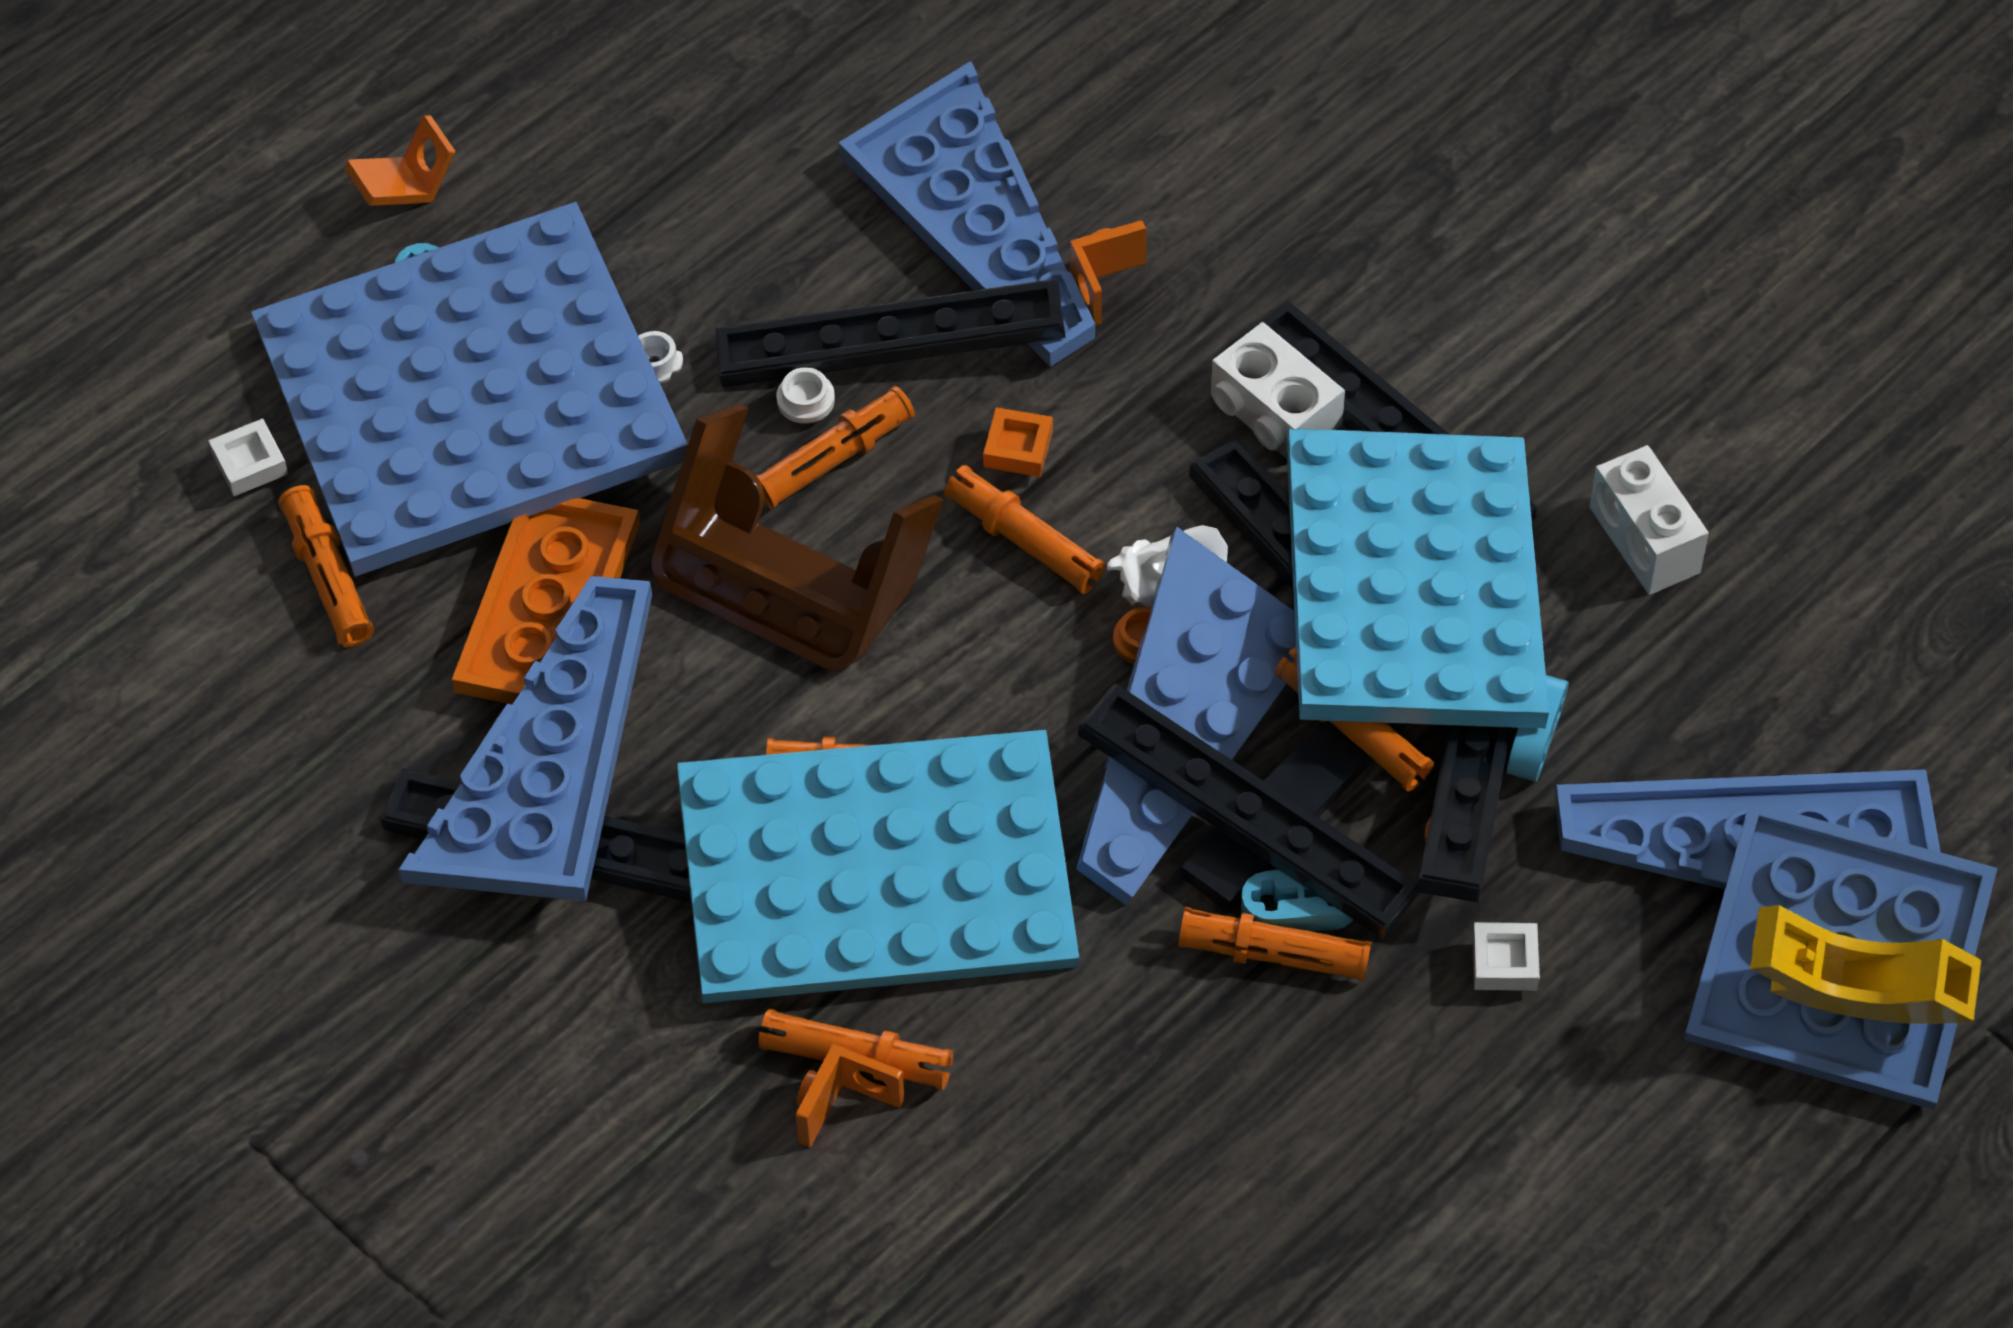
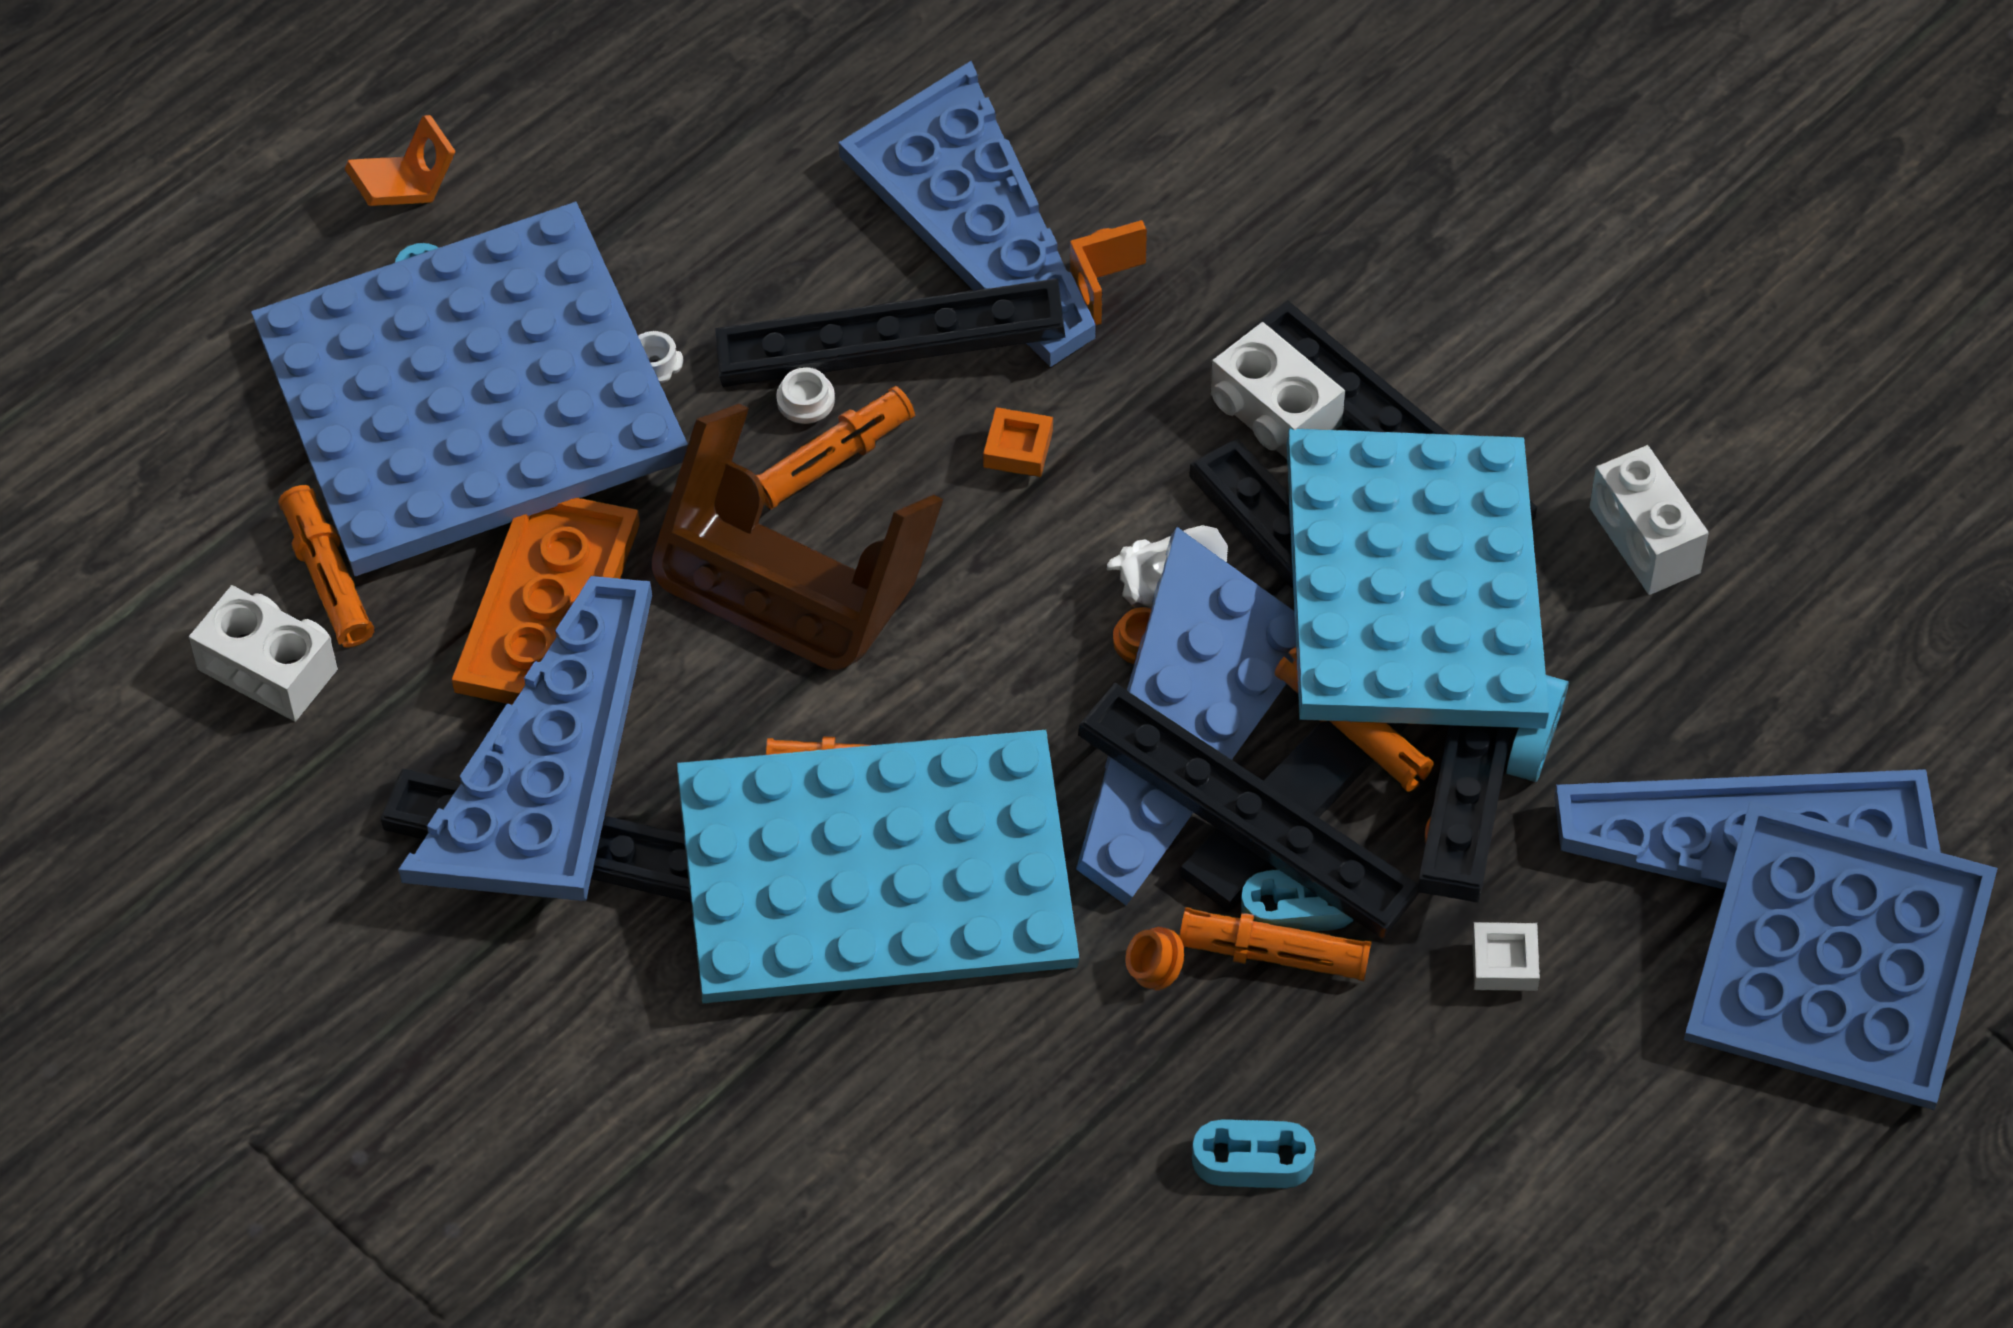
white plate [208,418,288,496] -> none
orange pin [758,1009,953,1090] -> none
orange bracket [796,1043,904,1148] -> none
orange pin [944,465,1105,594] -> none
yellow arch [1750,905,1981,1024] -> none
none -> white brick [189,585,338,722]
none -> orange plate [1126,927,1184,991]
none -> medium azure beam [1192,1119,1316,1188]

